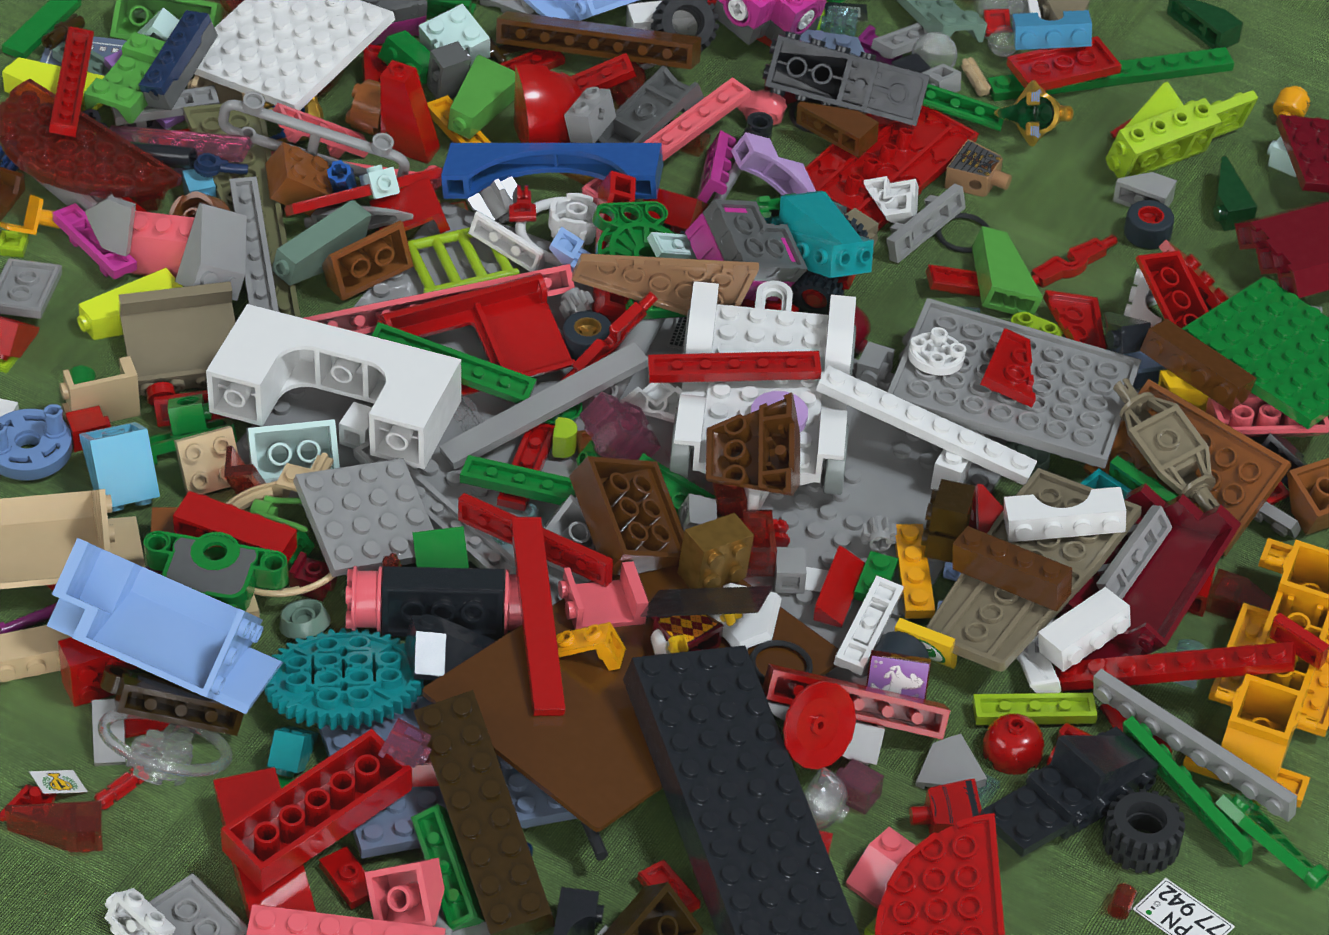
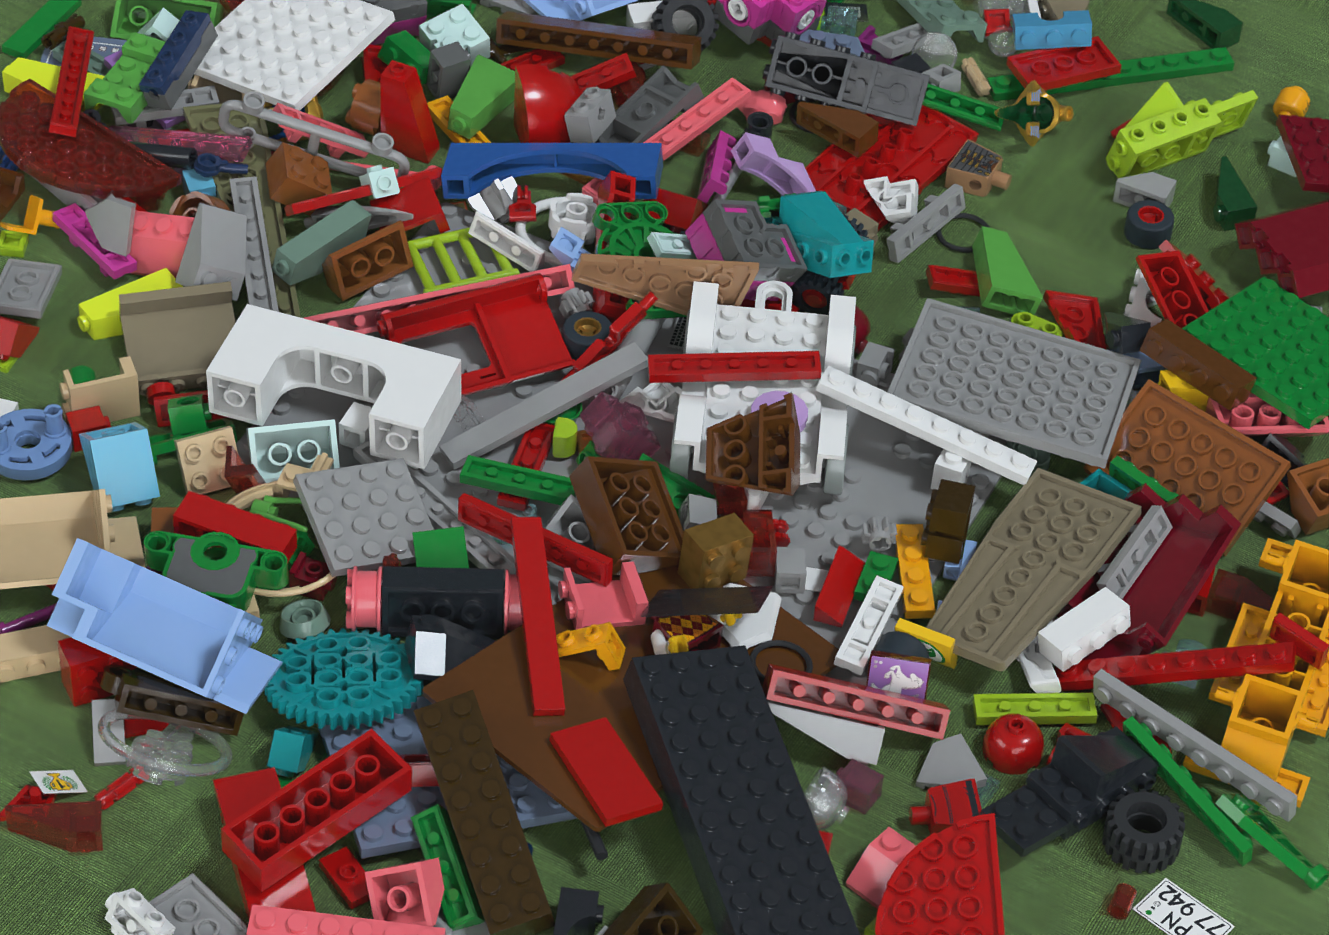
blue piece [327,160,357,193] -> none
green plate [372,322,537,404] -> none
clear pink brick [378,718,432,768] -> none
red plate [637,859,701,913] -> none
red piece [783,681,856,770] -> none
white tile [908,327,966,376] -> none
reddish brown brick [953,526,1072,612] -> none
red slope [969,484,1004,533] -> none
red wing [980,328,1036,408] -> none
white arch [1004,487,1126,542] -> none
red piece [1031,235,1118,288] -> none
dark tan plate [1113,378,1220,513] -> none
none -> red tile [549,717,663,827]

